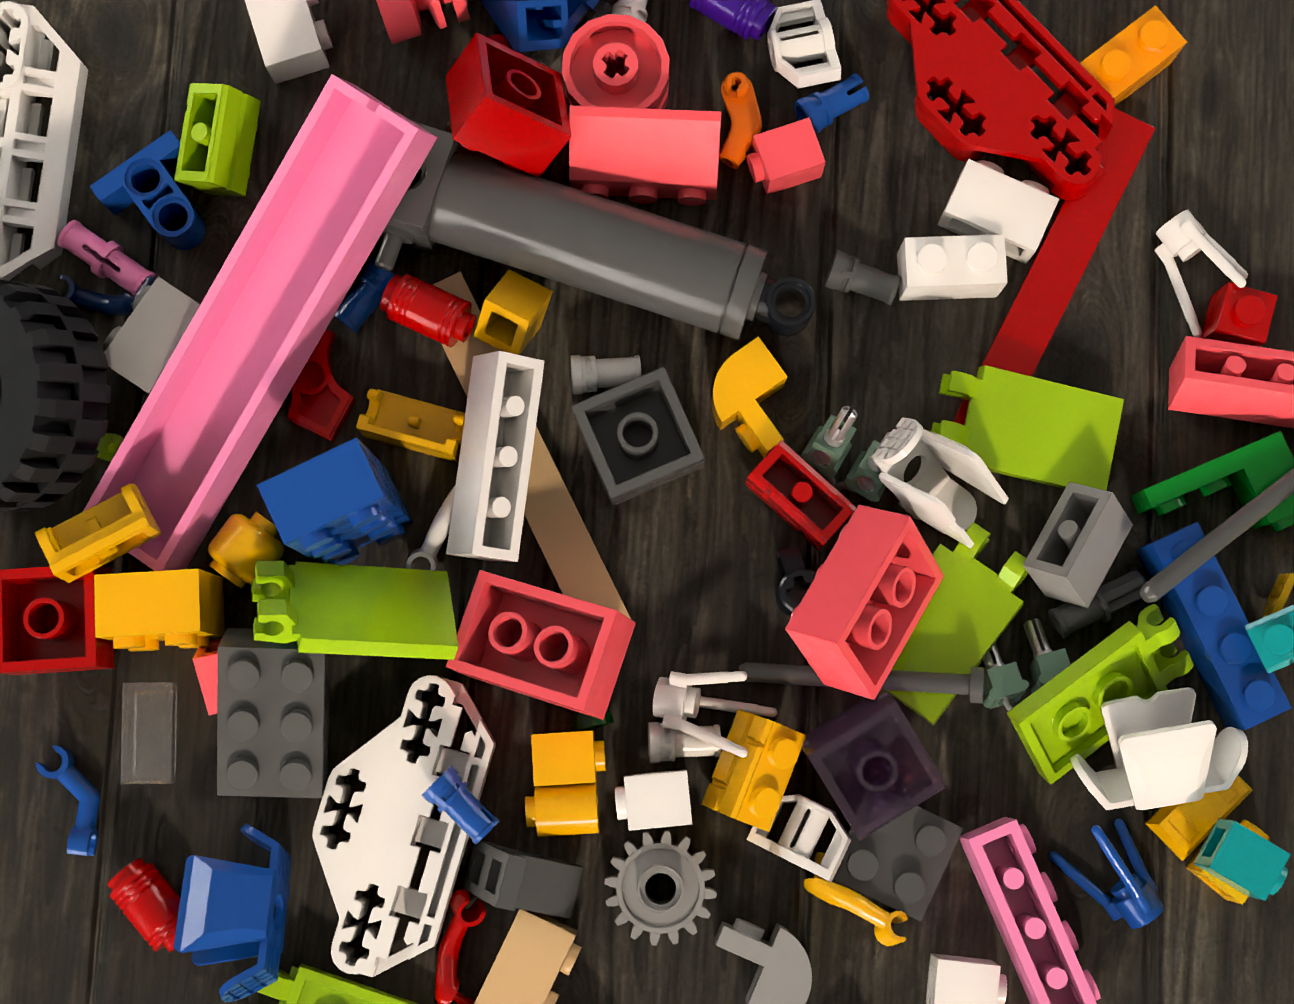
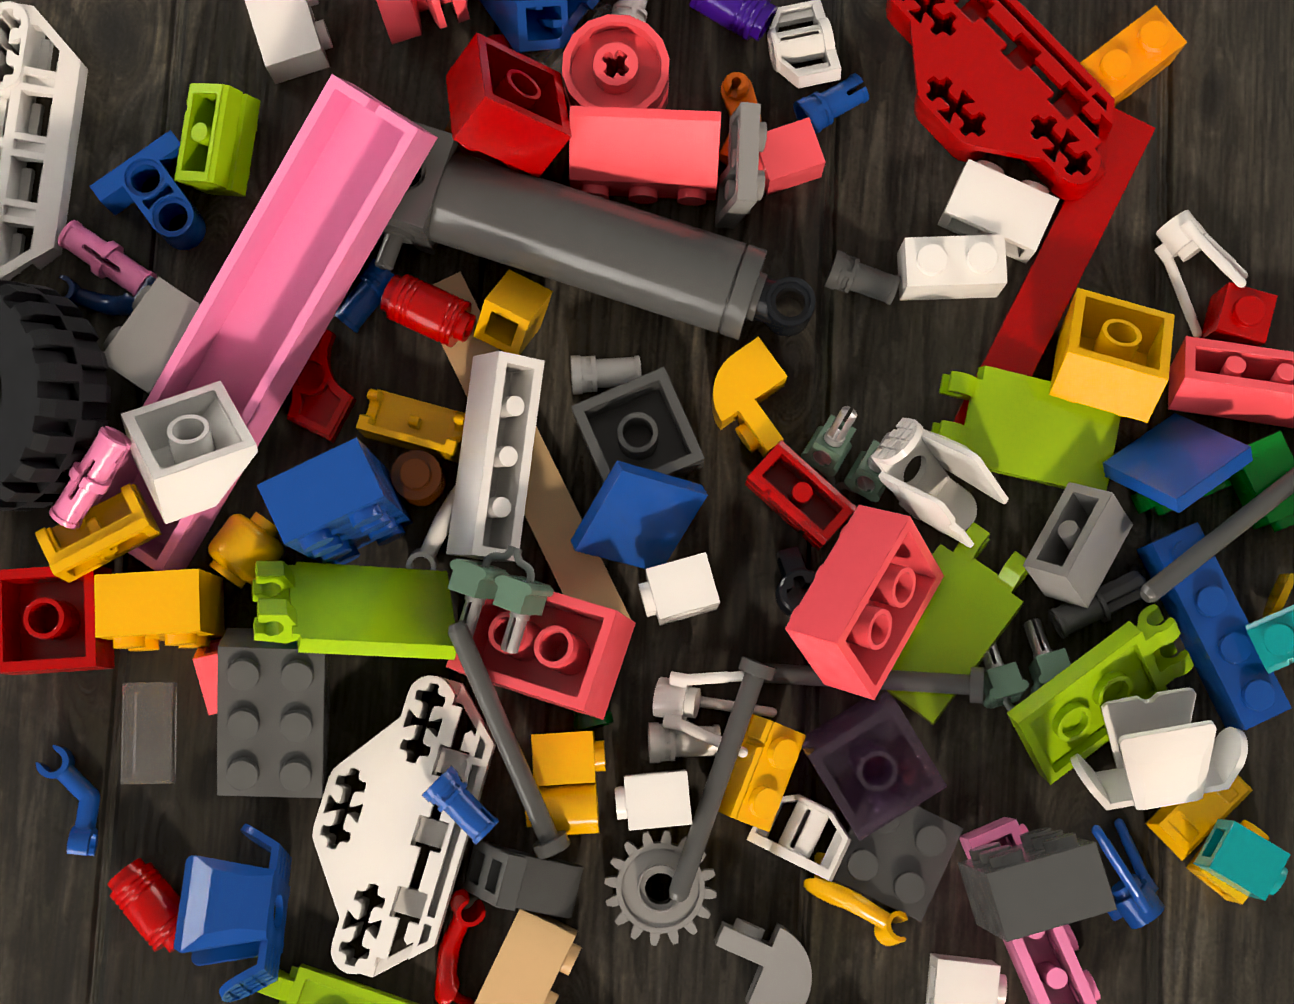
none -> bright pink pin [49,426,131,529]
none -> white slope [121,380,258,524]
none -> reddish brown brick [391,450,447,506]
none -> sand green piece [447,546,554,654]
none -> dark grey bar [448,620,571,859]
none -> blue tile [570,460,708,569]
none -> white brick [639,552,720,626]
none -> dark grey bar [669,656,777,902]
none -> light grey plate [715,102,767,229]
none -> dark grey brick [958,827,1117,942]
none -> yellow brick [1049,288,1175,423]
none -> blue tile [1103,413,1253,513]

